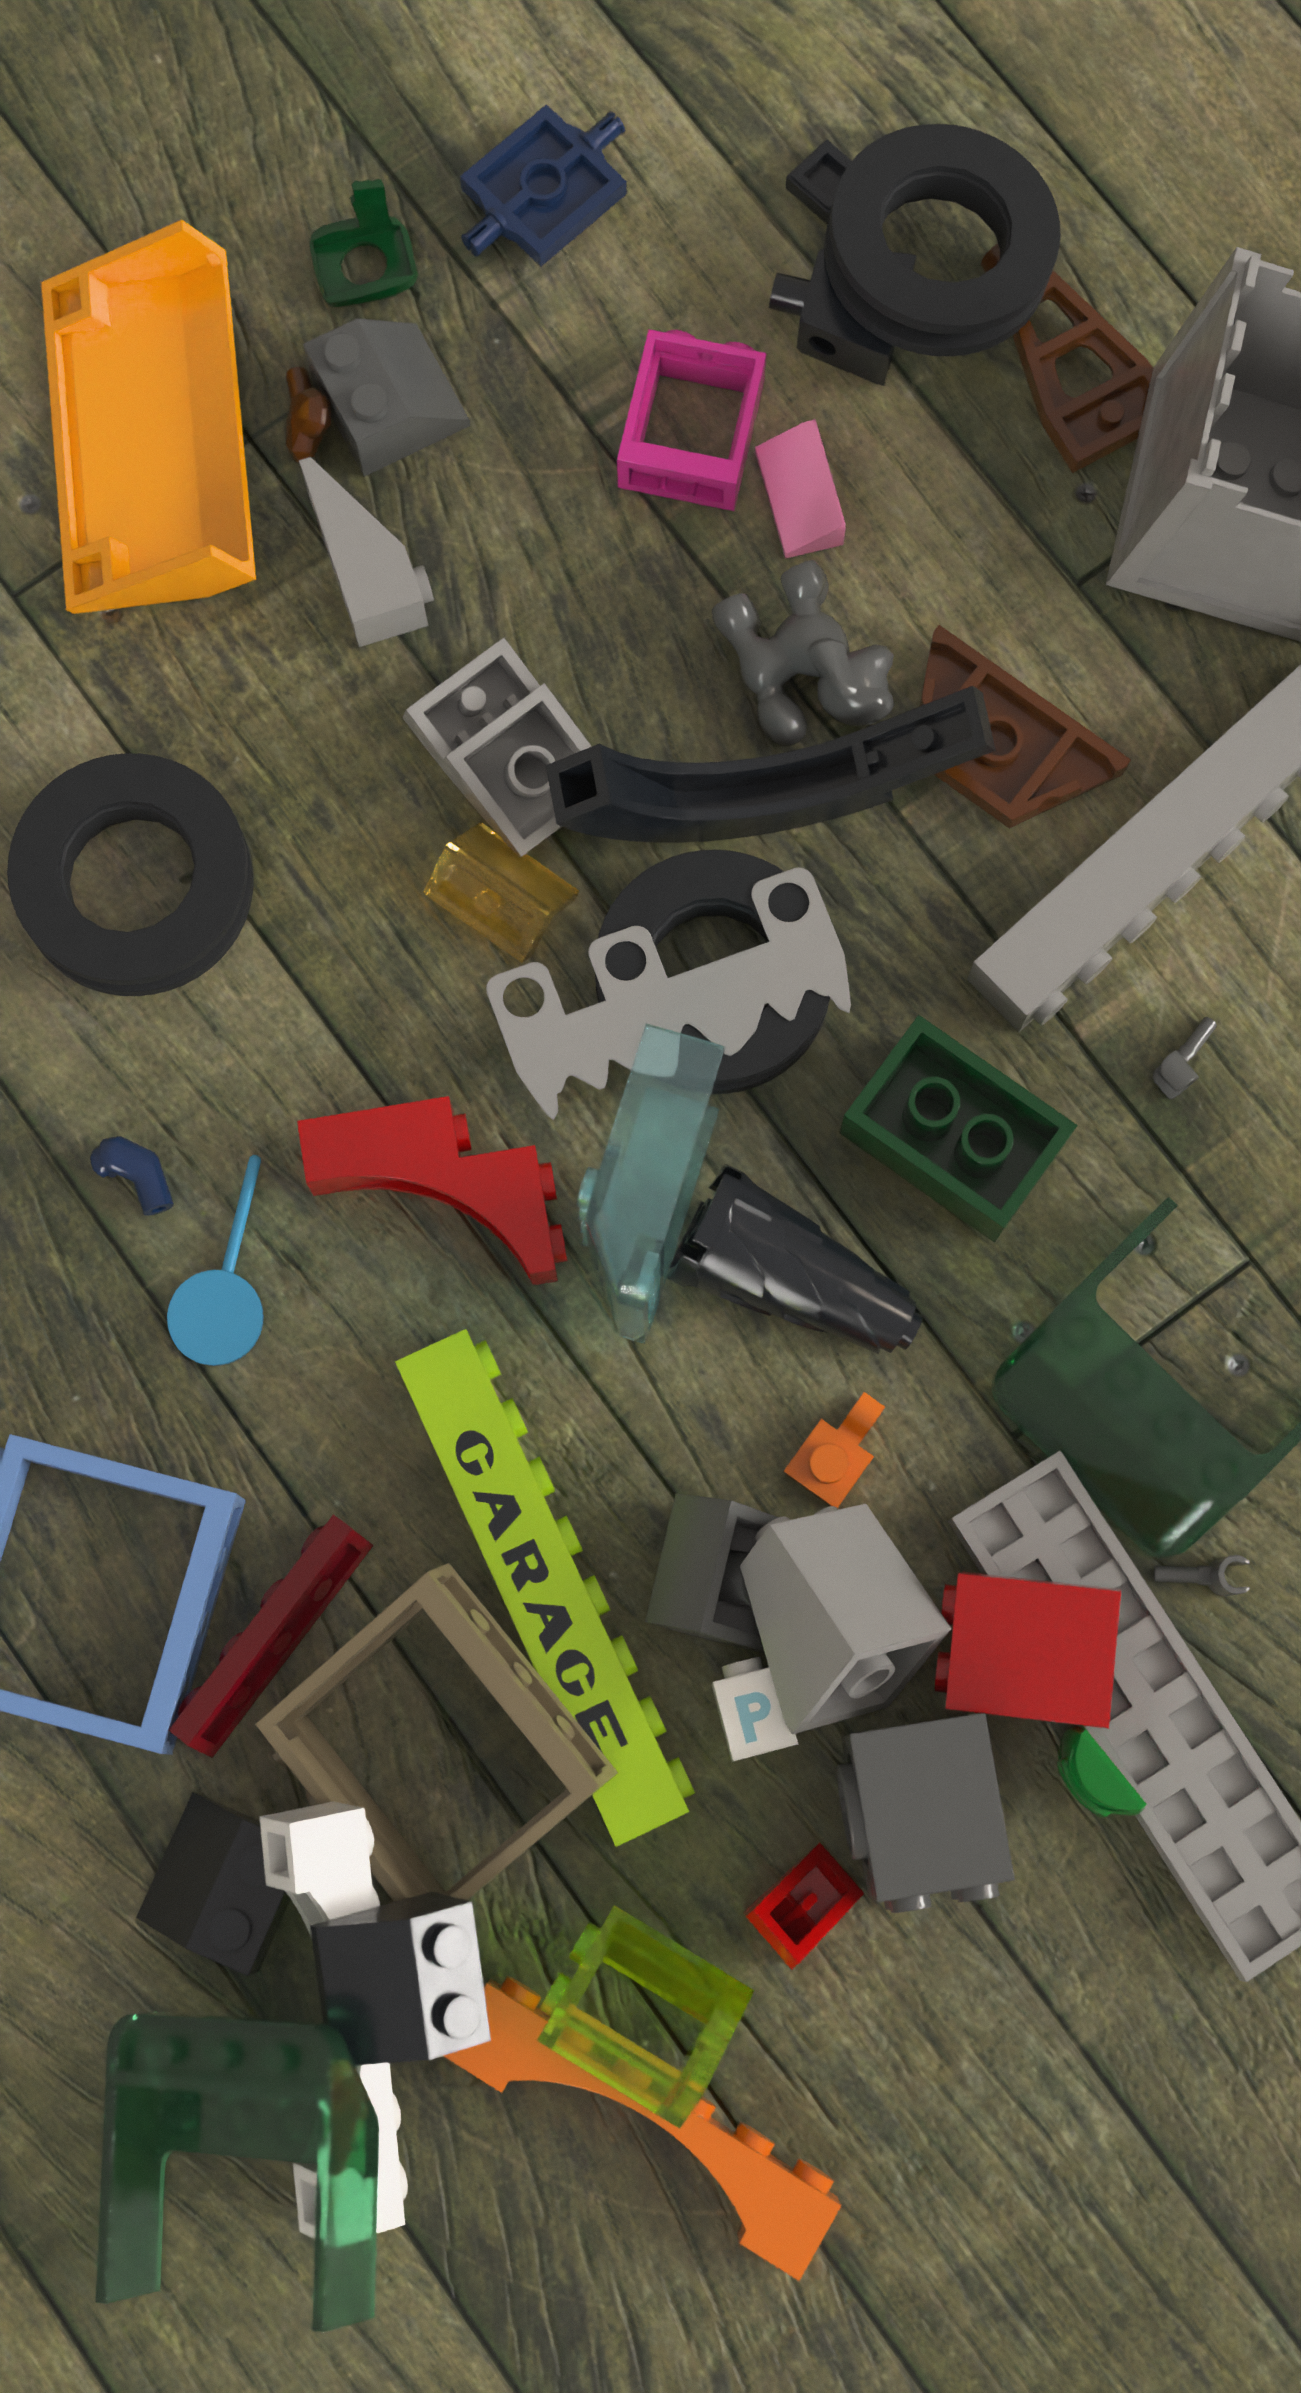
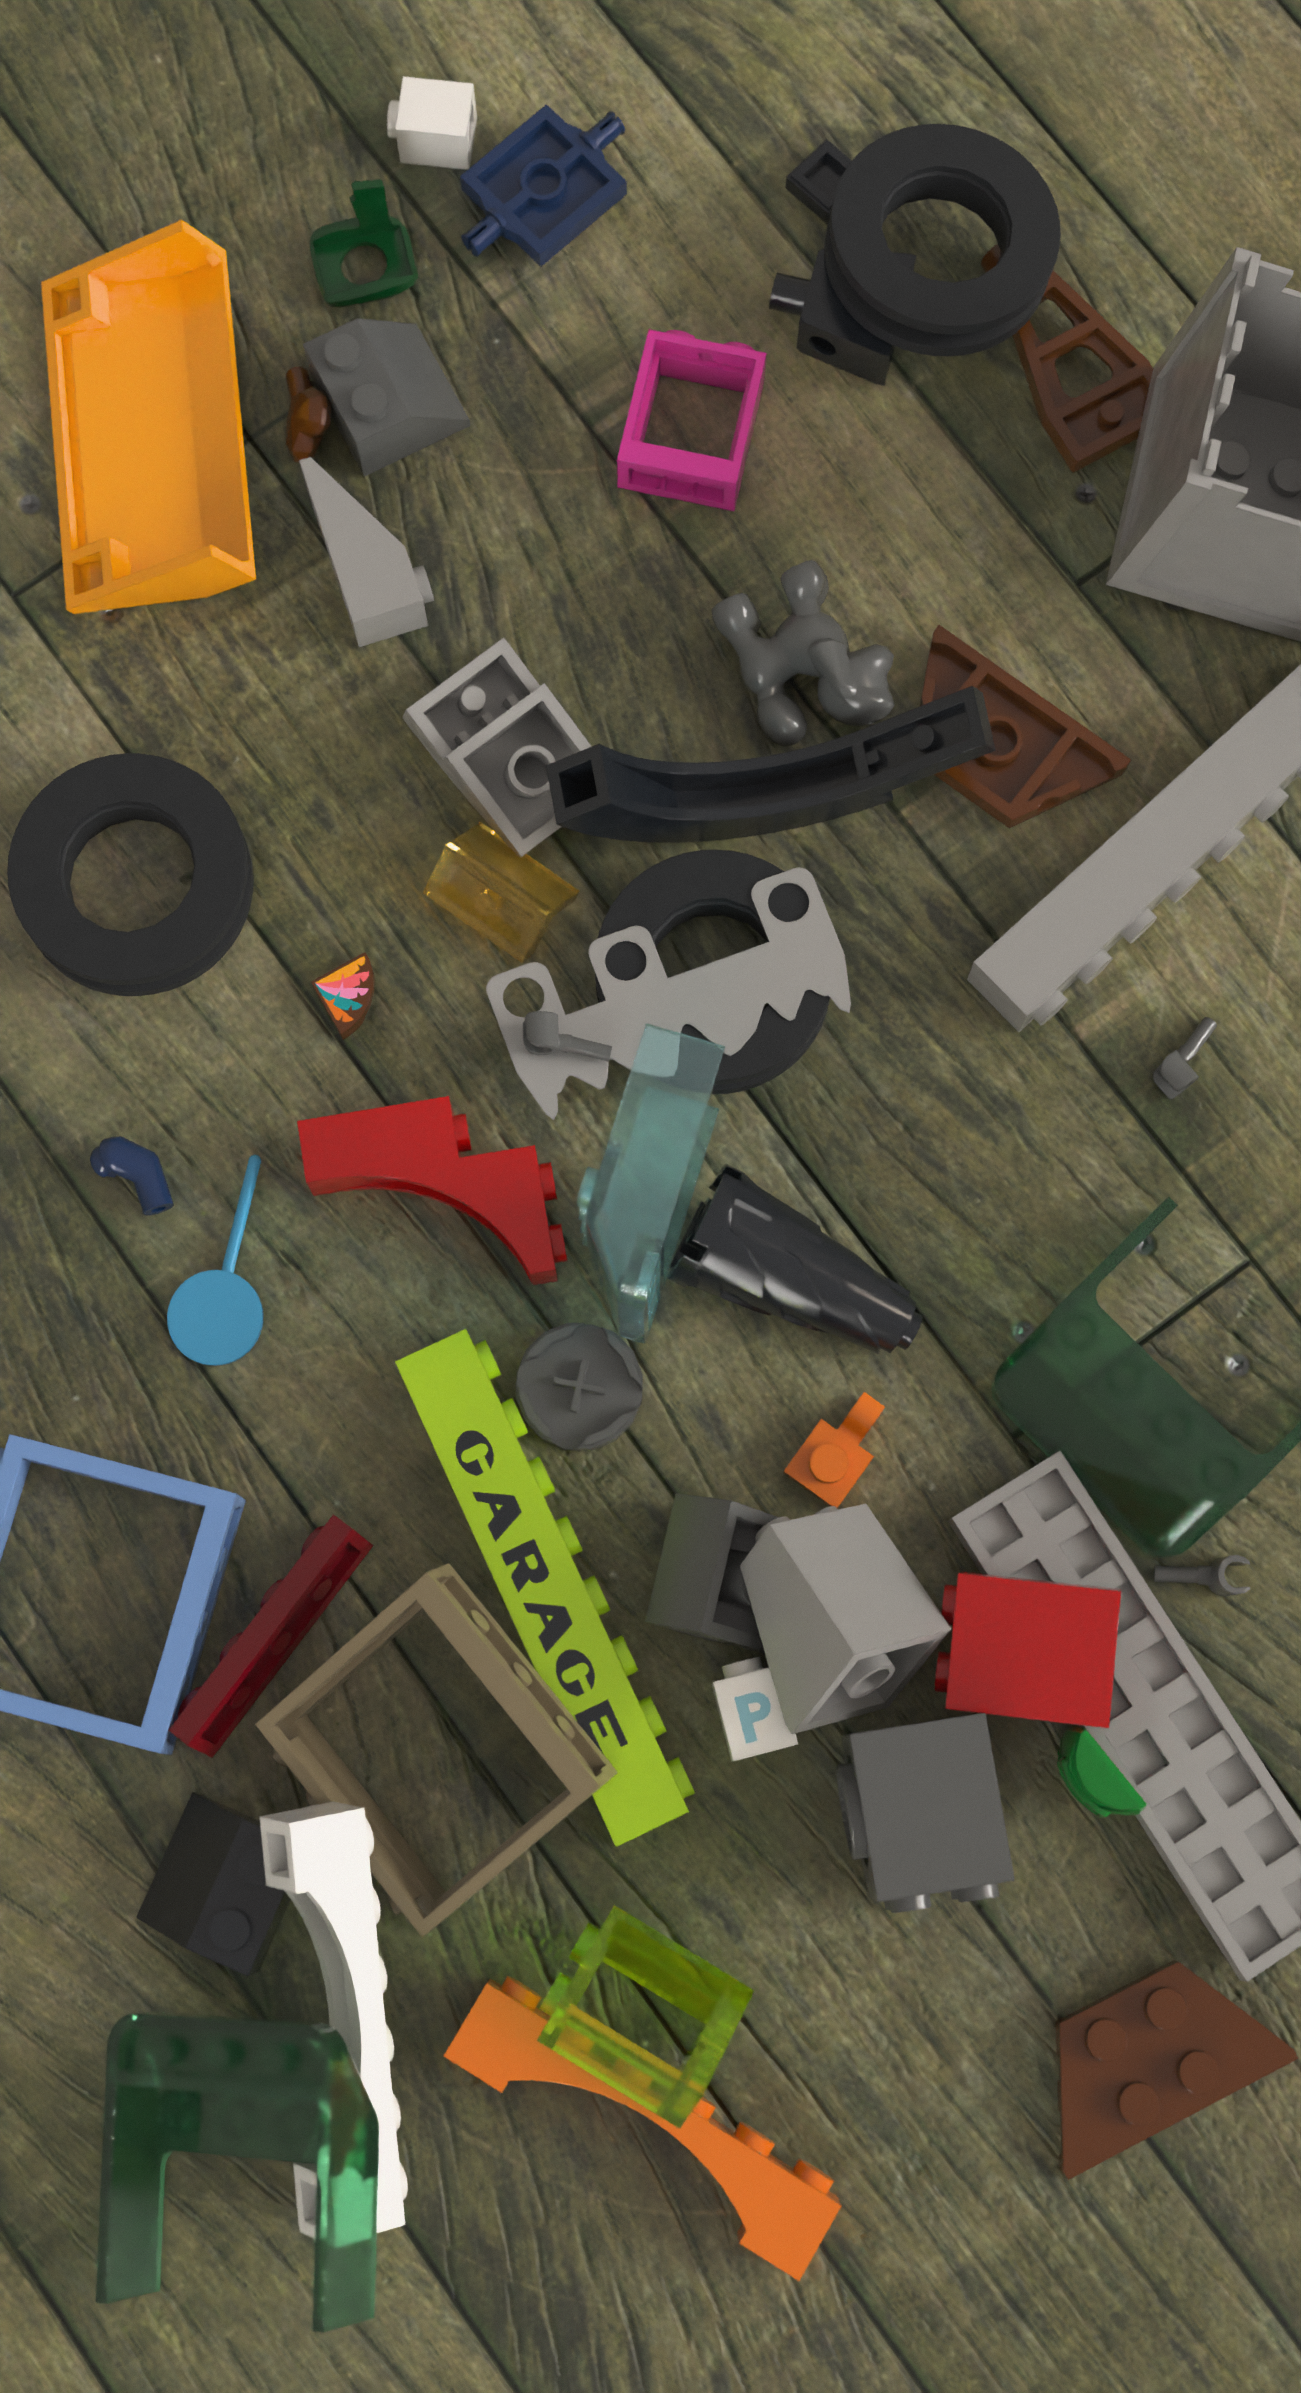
black slope [310,1891,491,2067] -> none
red slope [743,1843,865,1970] -> none
bright pink slope [755,419,846,559] -> none
dark green brick [839,1015,1078,1243] -> none
none -> tile [311,952,375,1040]
none -> white brick [387,76,477,170]
none -> dark grey tile [516,1323,643,1451]
none -> dark grey hand [523,1011,612,1062]
none -> reddish brown wing [1056,1960,1299,2180]

